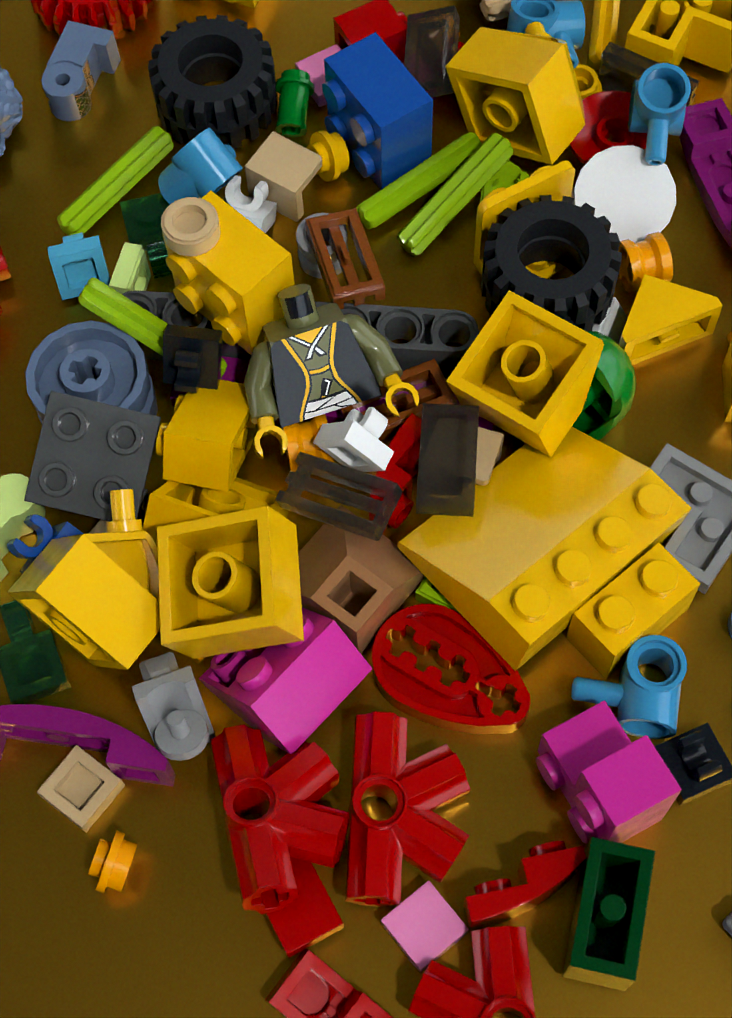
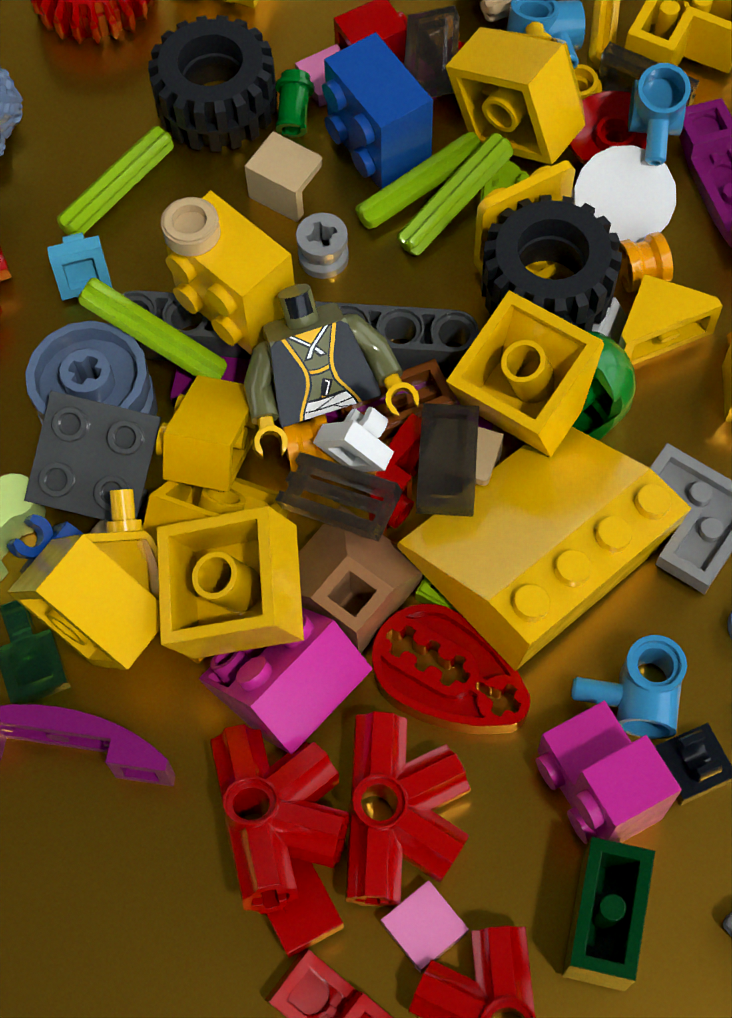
tan tile [37,745,125,833] -> none
sand blue leg [41,20,121,121] -> none
light orange plate [88,830,138,893] -> none
yellowish green tile [109,242,151,294] -> none
clear green plate [120,193,172,279] -> none
light grey hips [132,652,216,761] -> none
dark azure piece [158,127,243,204] -> none
black tile [163,324,223,393] -> none
white tile [223,175,277,233] -> none
dark orange tile [305,208,385,310] -> none
yellow plate [307,130,350,182] -> none
red slope [463,841,586,933] -> none
yellow brick [566,542,701,679] -> none

